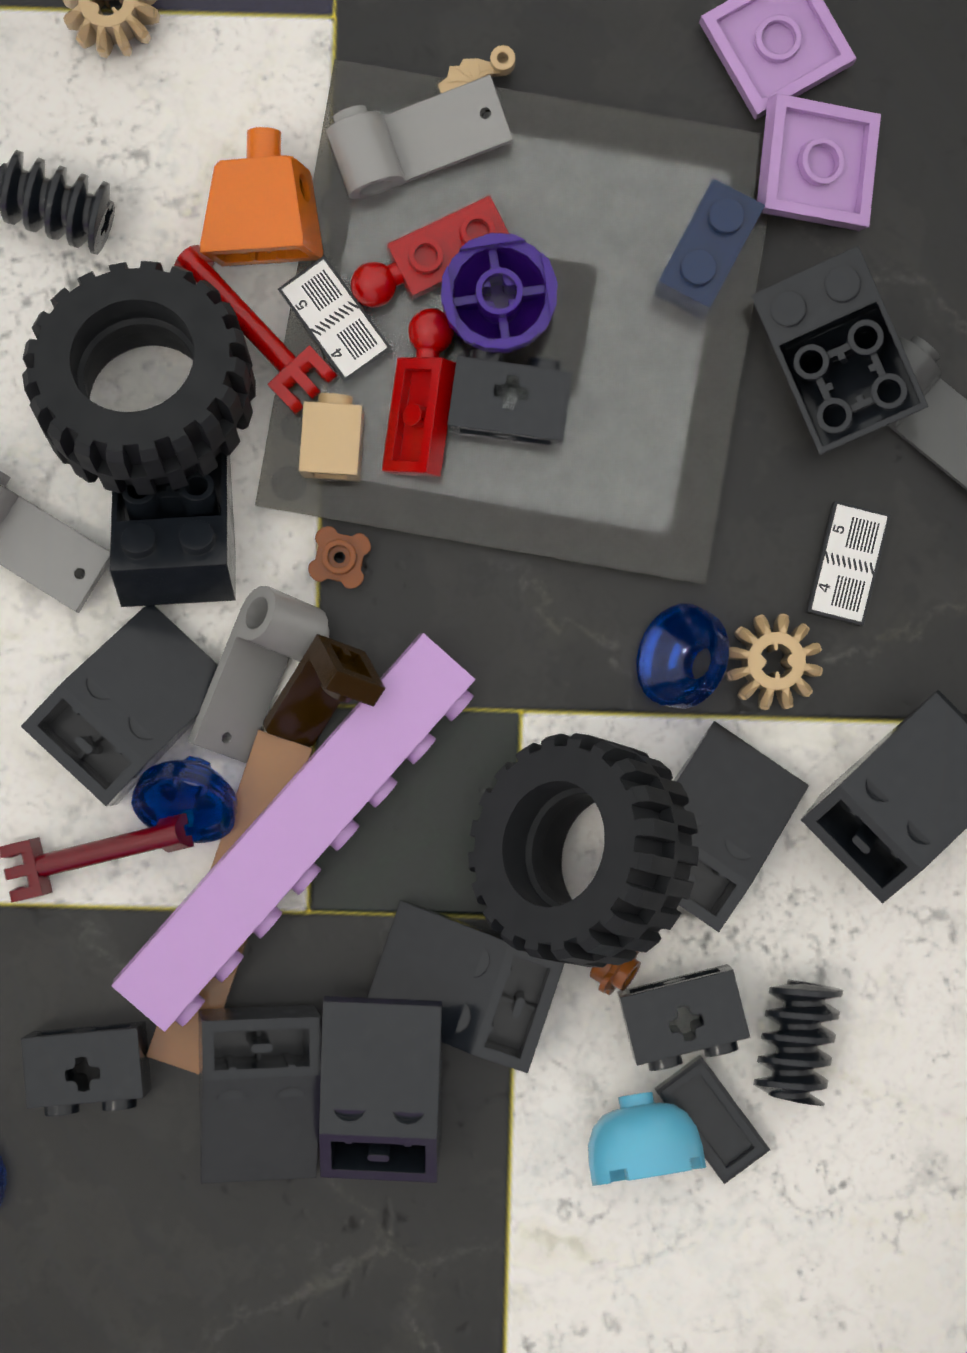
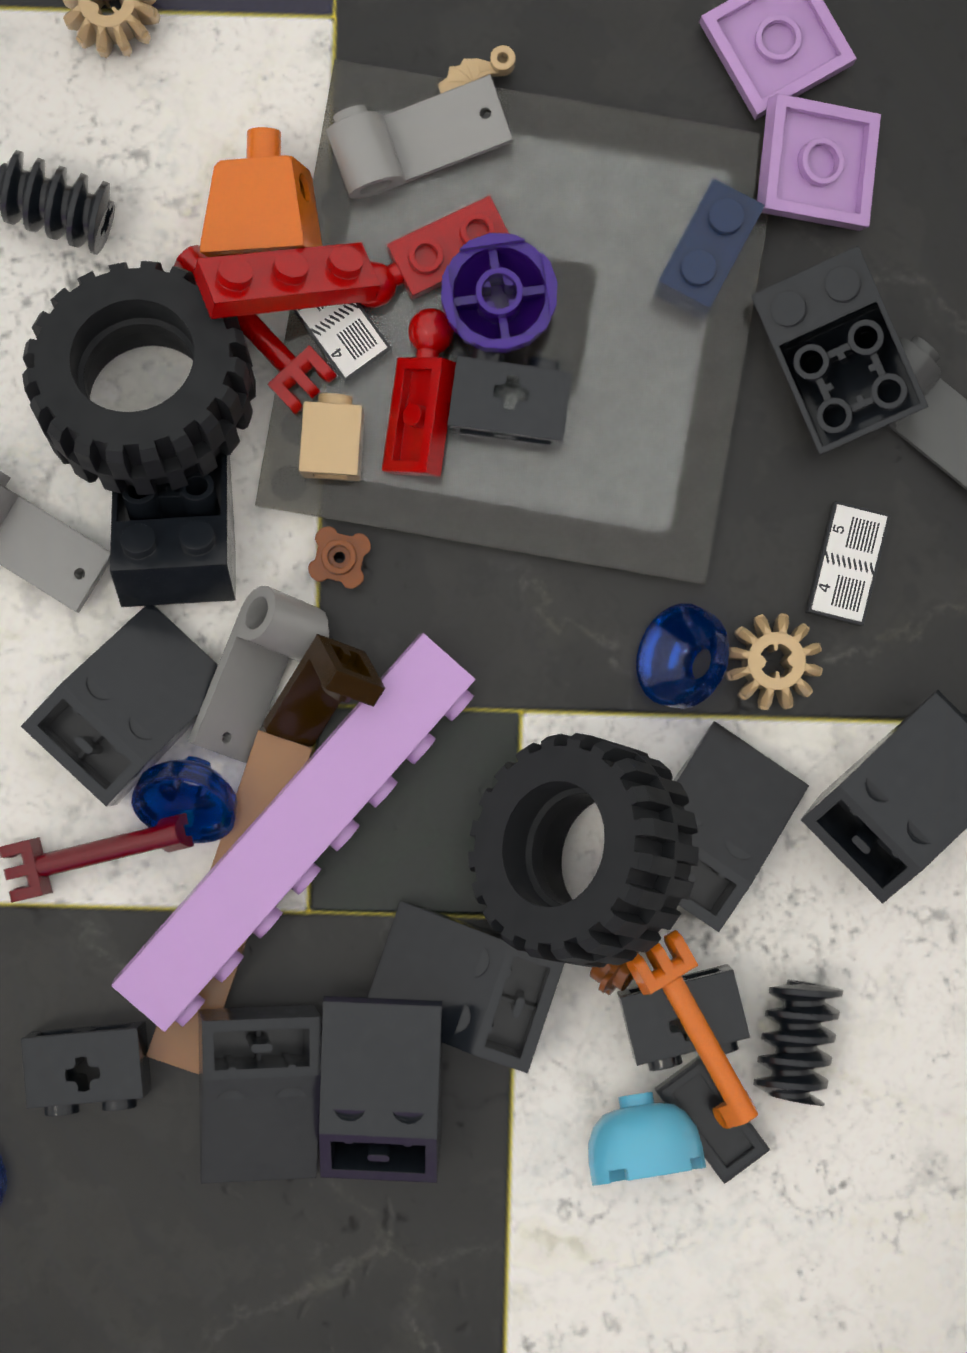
none -> red plate [193,242,380,319]
none -> orange hinge [626,930,758,1129]

